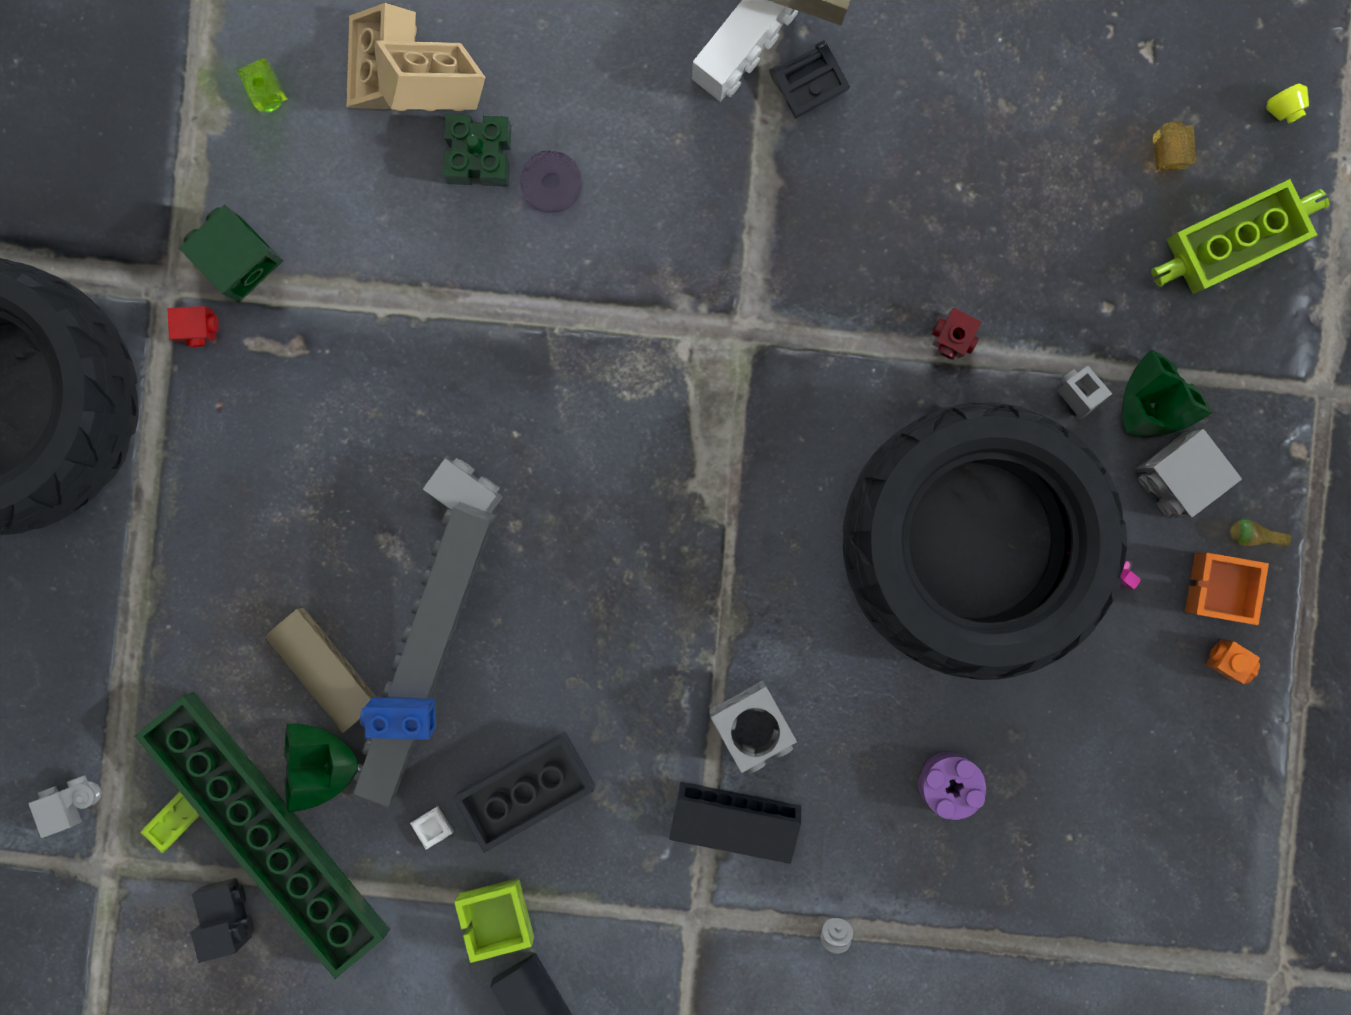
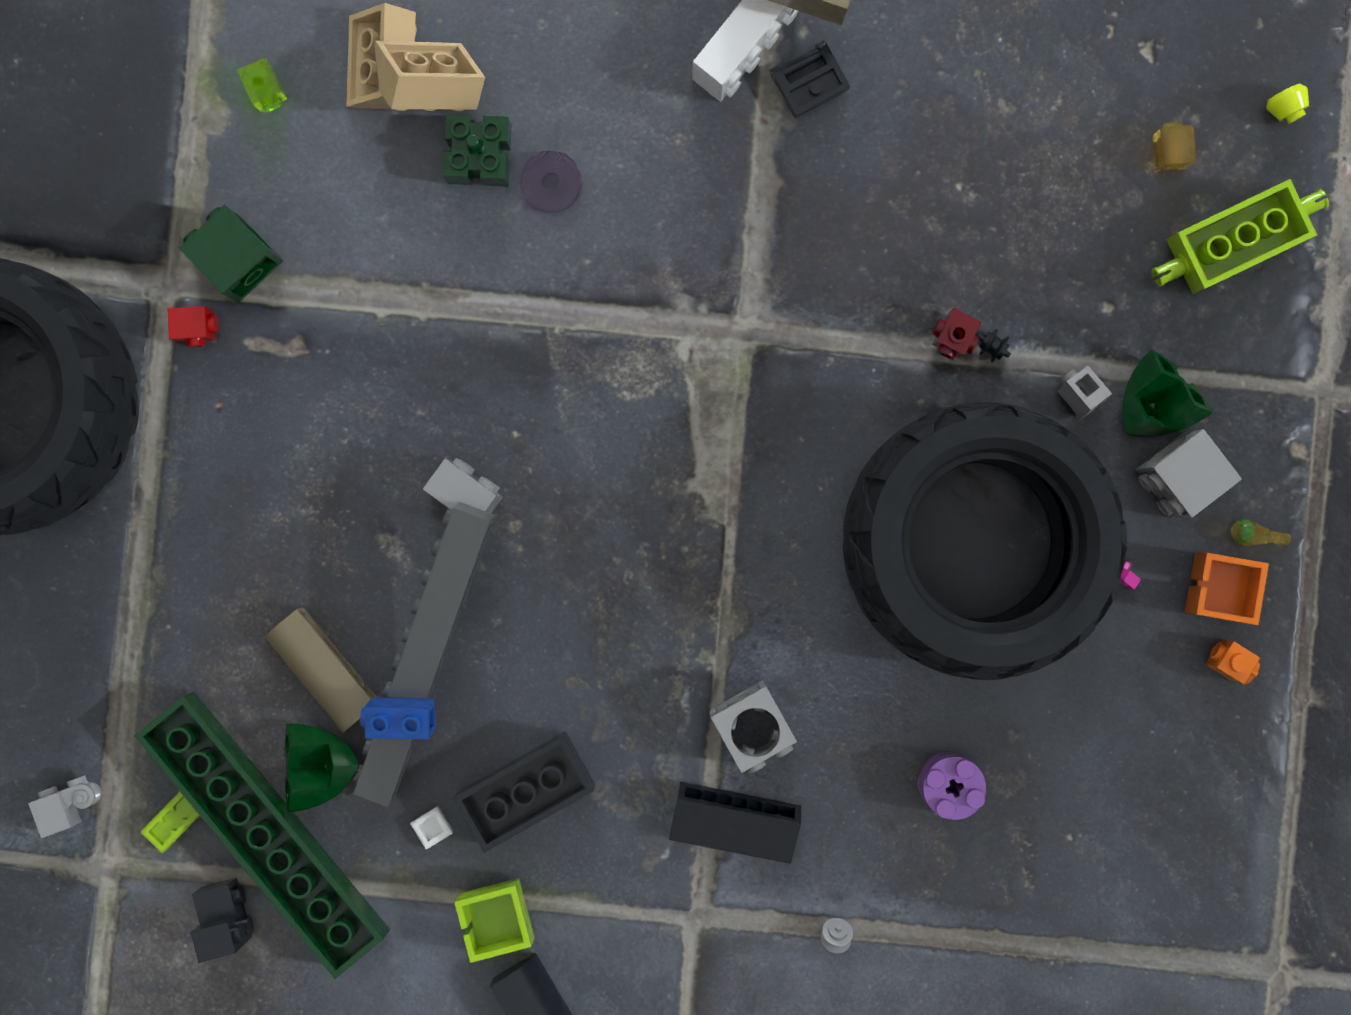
none -> black wheel [978,329,1011,363]

